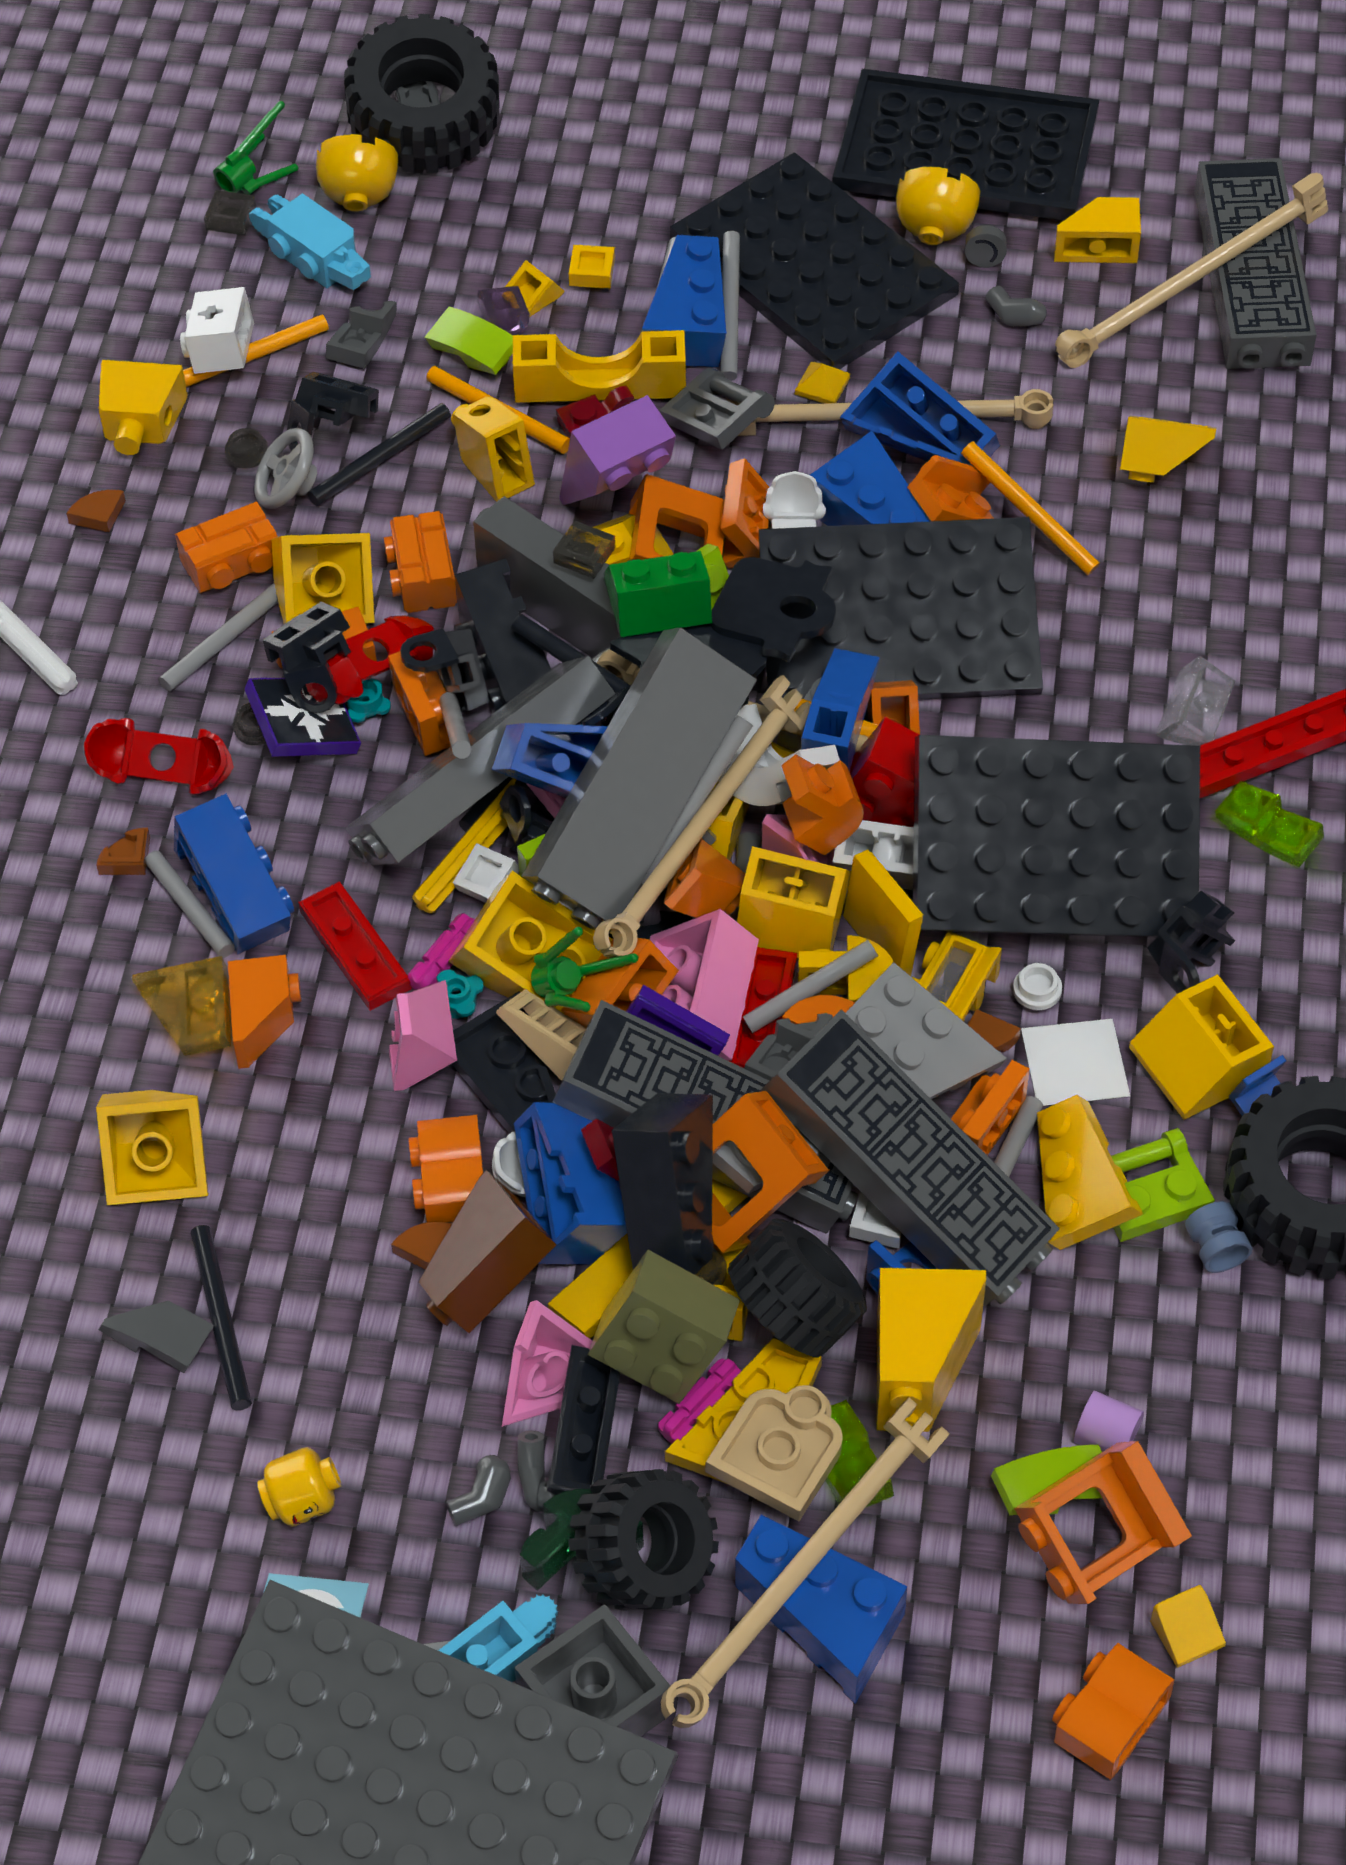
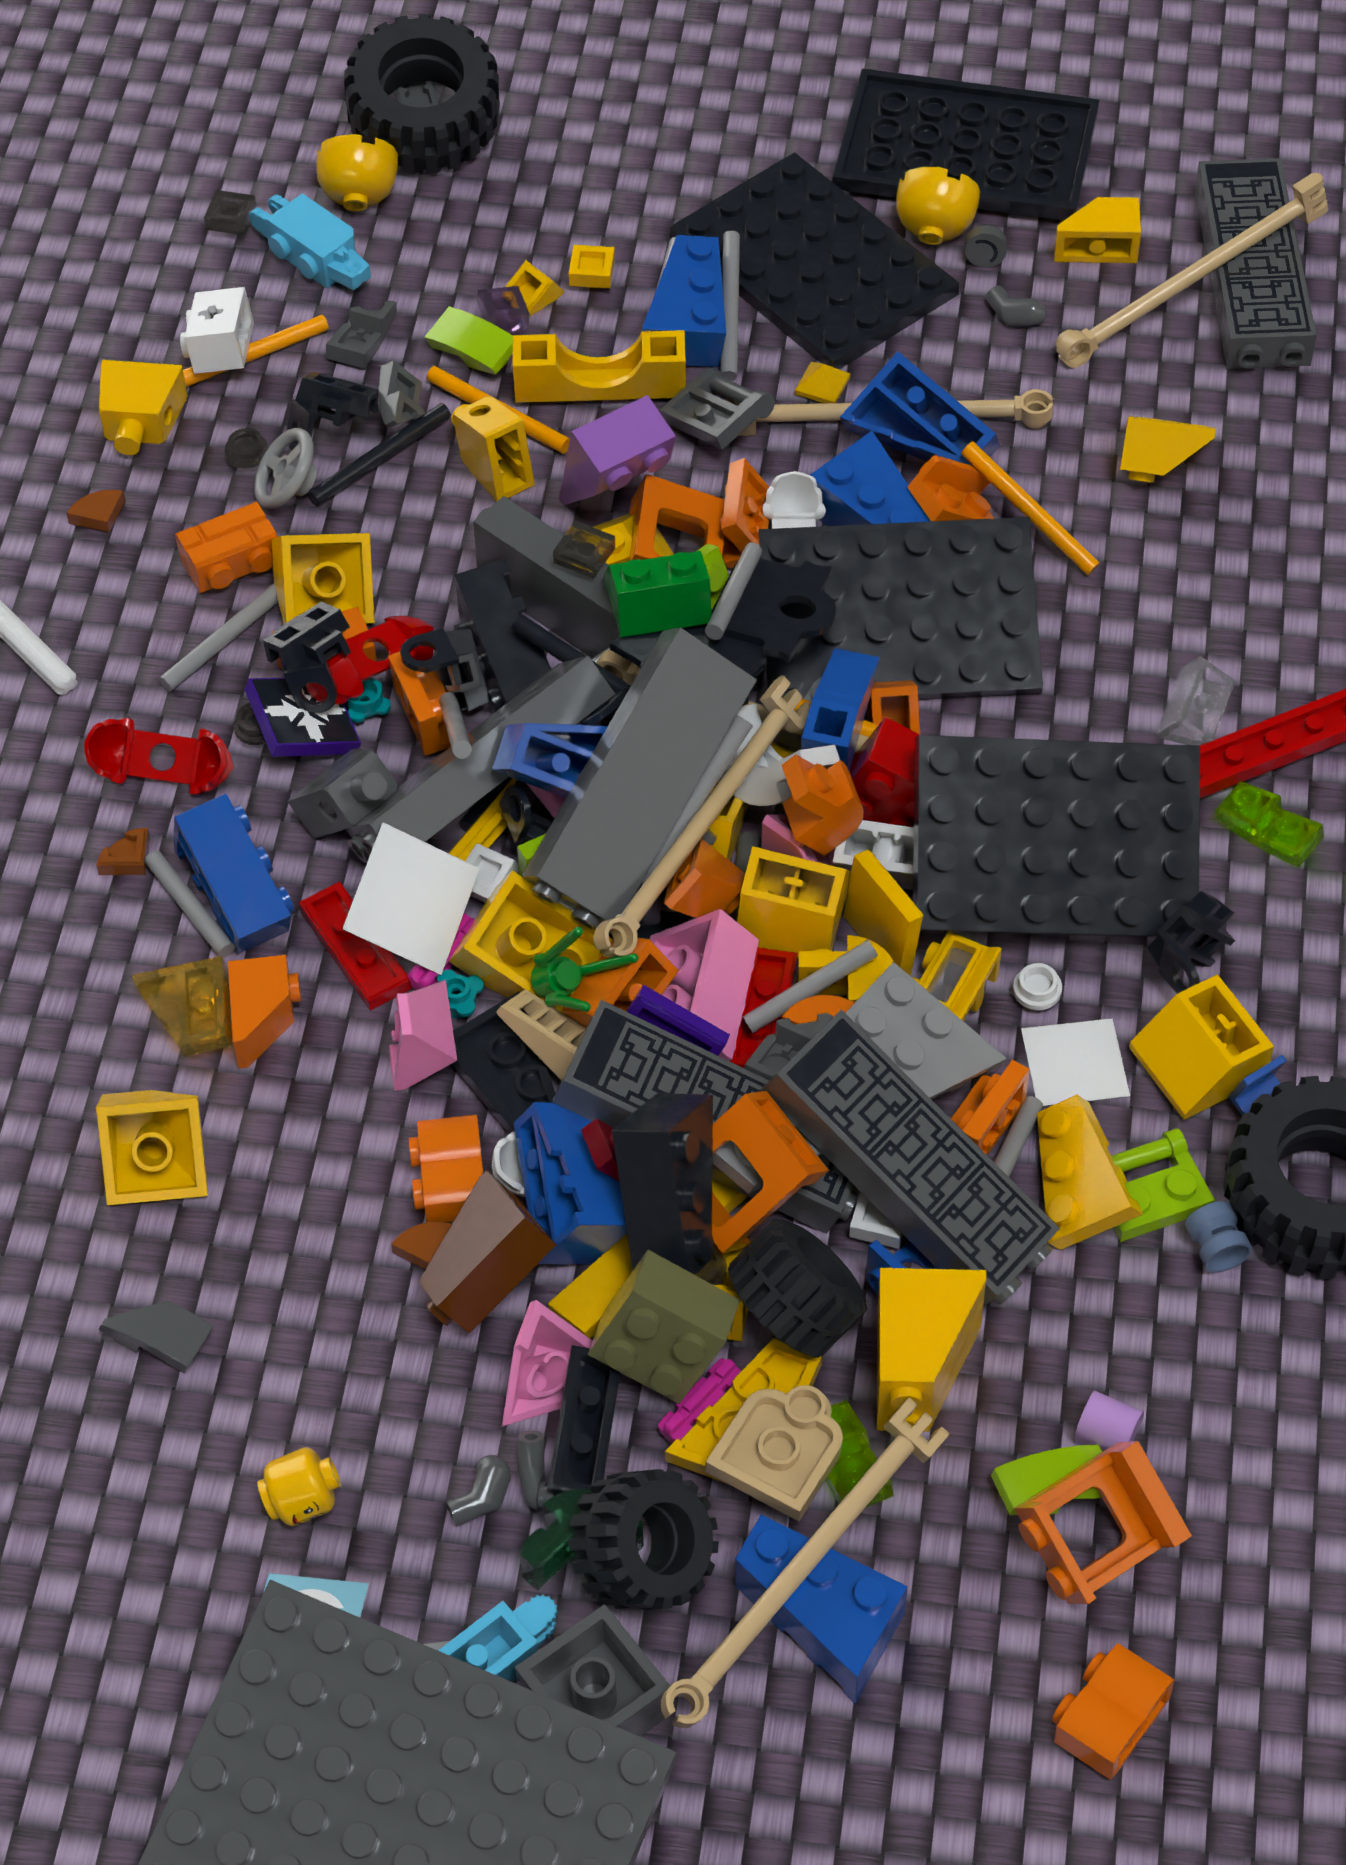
black bar [190,1225,252,1411] -> none
green plant [213,101,299,196] -> none
orange brick [383,511,457,613] -> none
dark red plate [556,386,634,438] -> none
dark orange tile [967,1009,1021,1052] -> none
yellow slope [1150,1585,1226,1668] -> none
none -> dark grey torso [287,749,399,839]
none -> white sticker [343,822,480,975]
none -> dark grey slope [379,360,425,428]
none -> light grey bar [705,543,762,640]

